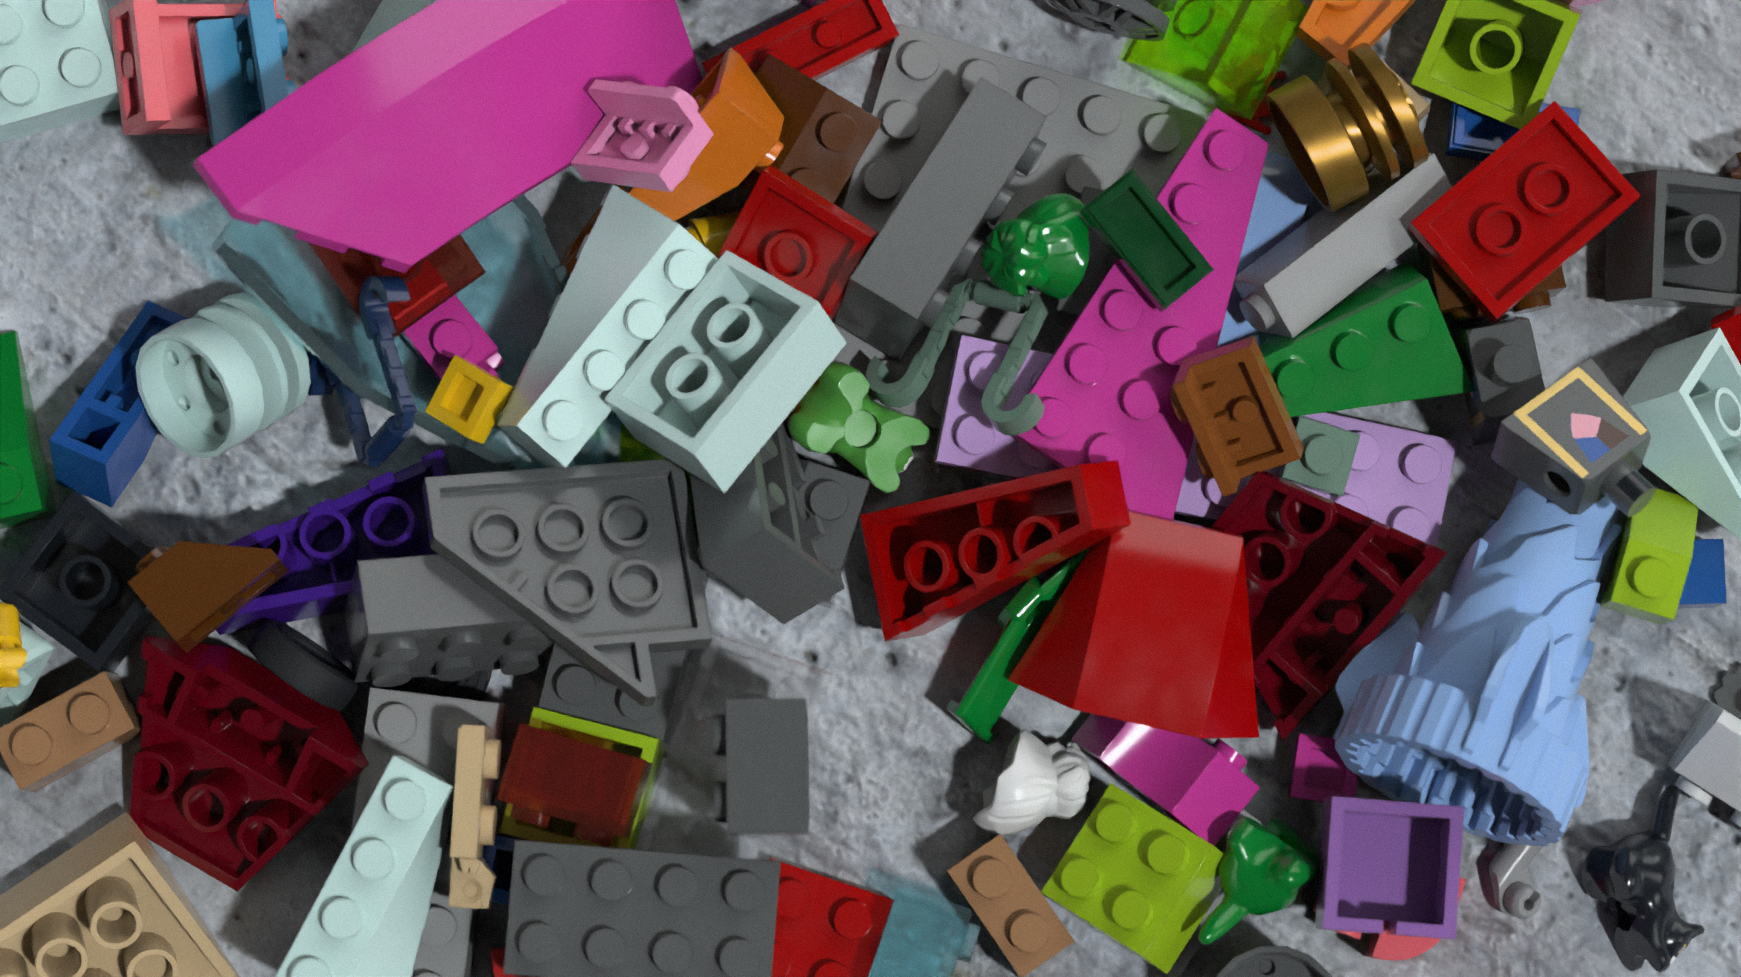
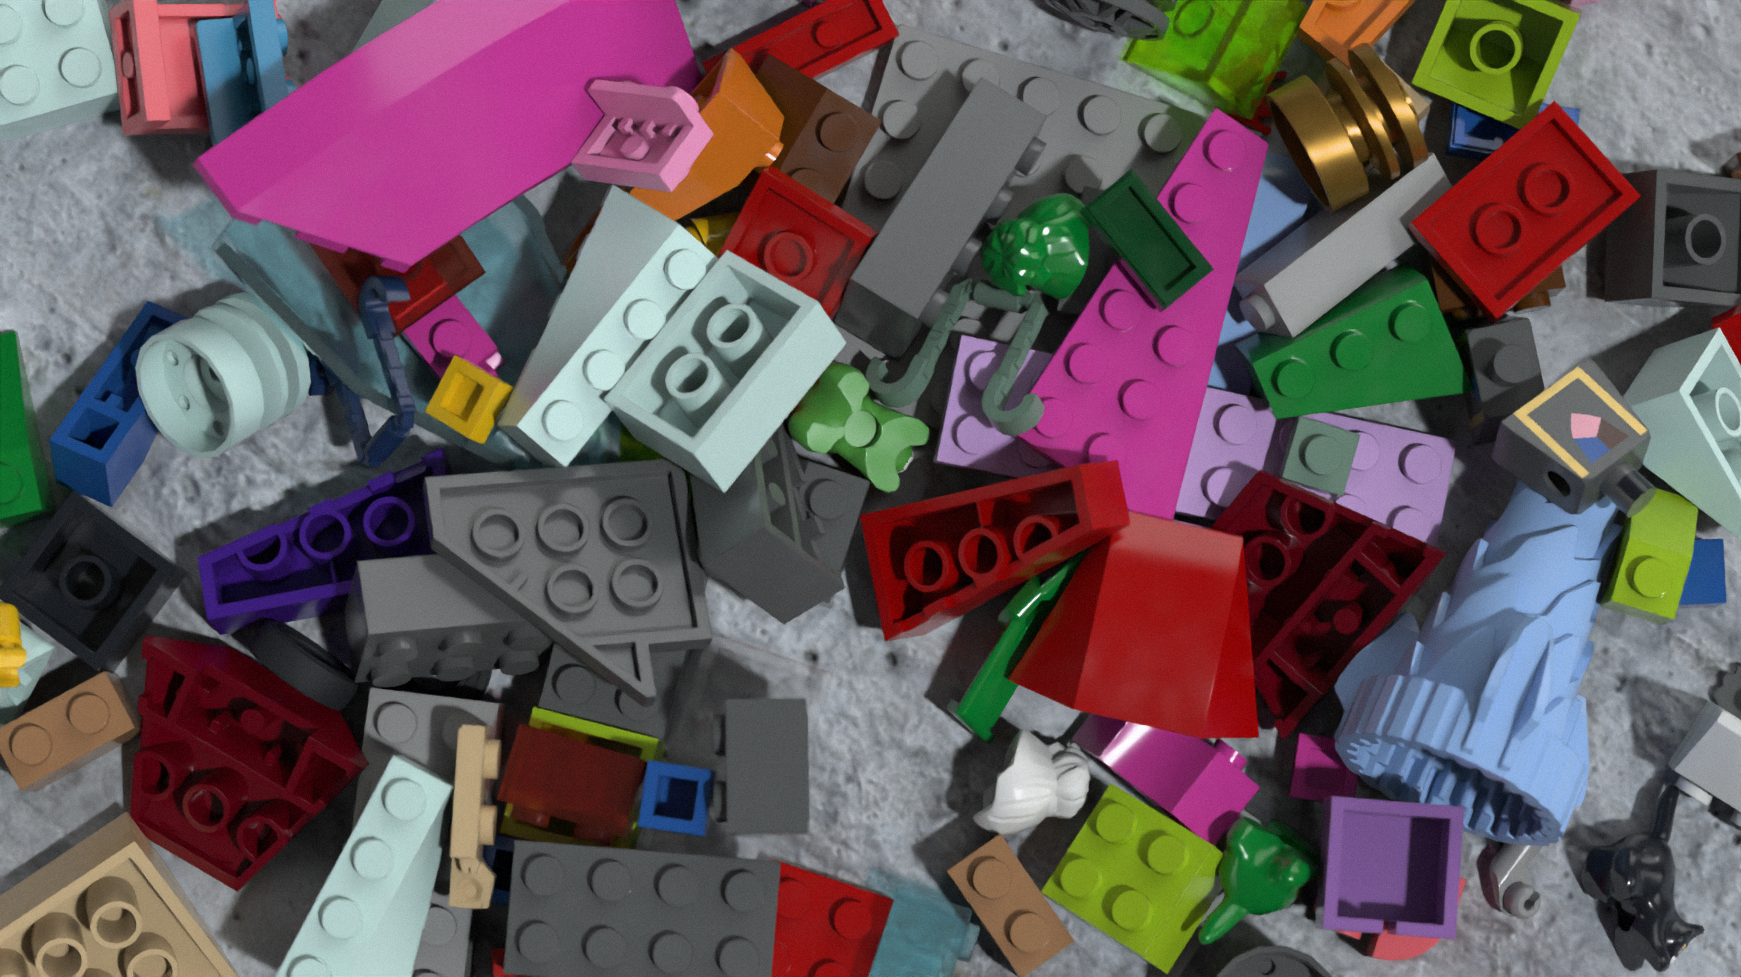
reddish brown slope [128,541,289,653] -> none
dark orange bracket [1170,336,1304,497] -> none
none -> blue brick [638,760,717,837]

